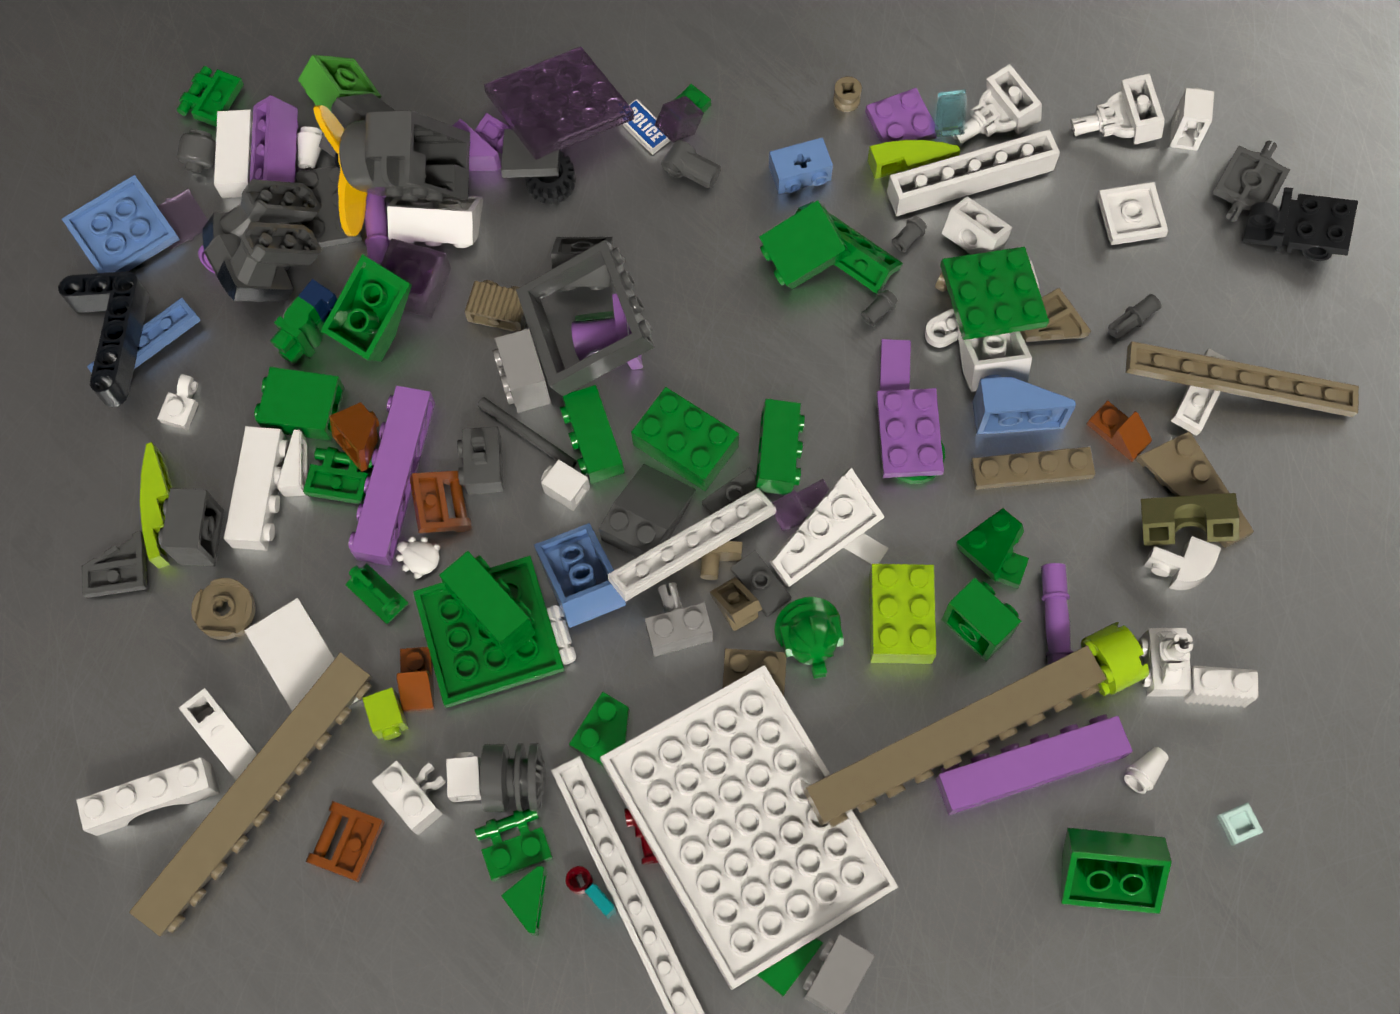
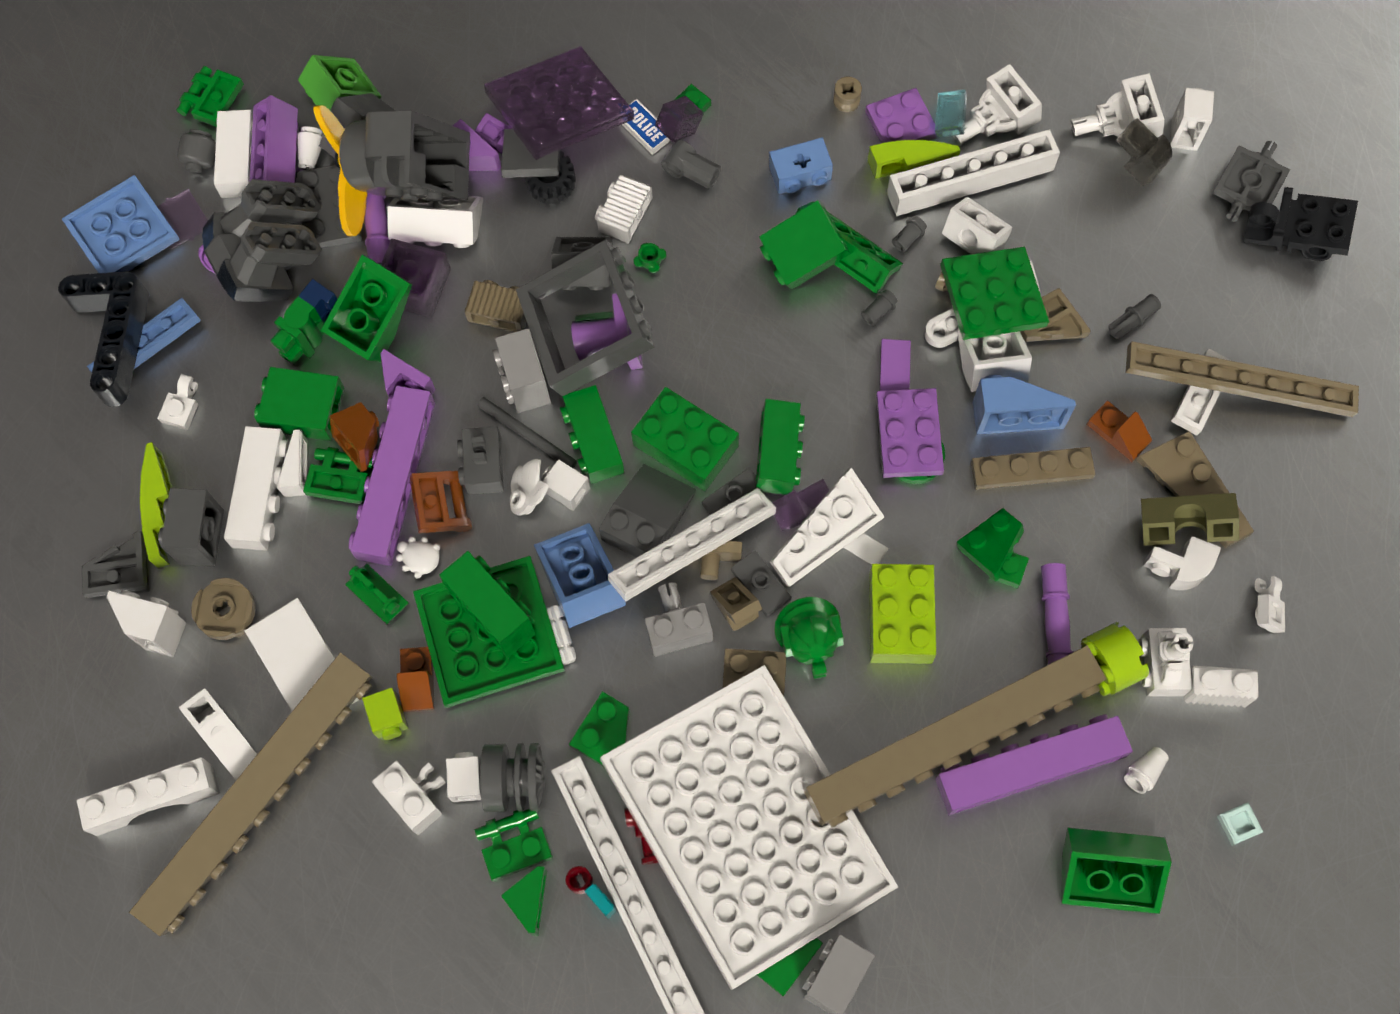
dark orange plate [305,801,385,882] -> none
green brick [941,578,1021,662] -> none
white plate [1097,182,1169,245] -> none
none -> white slope [107,590,186,657]
none -> medium lavender slope [380,349,436,396]
none -> white plate [510,459,549,516]
none -> white brick [595,175,653,244]
none -> green plate [634,243,666,273]
none -> clear smoke brick [1116,118,1173,186]
none -> white plate [1255,576,1285,633]

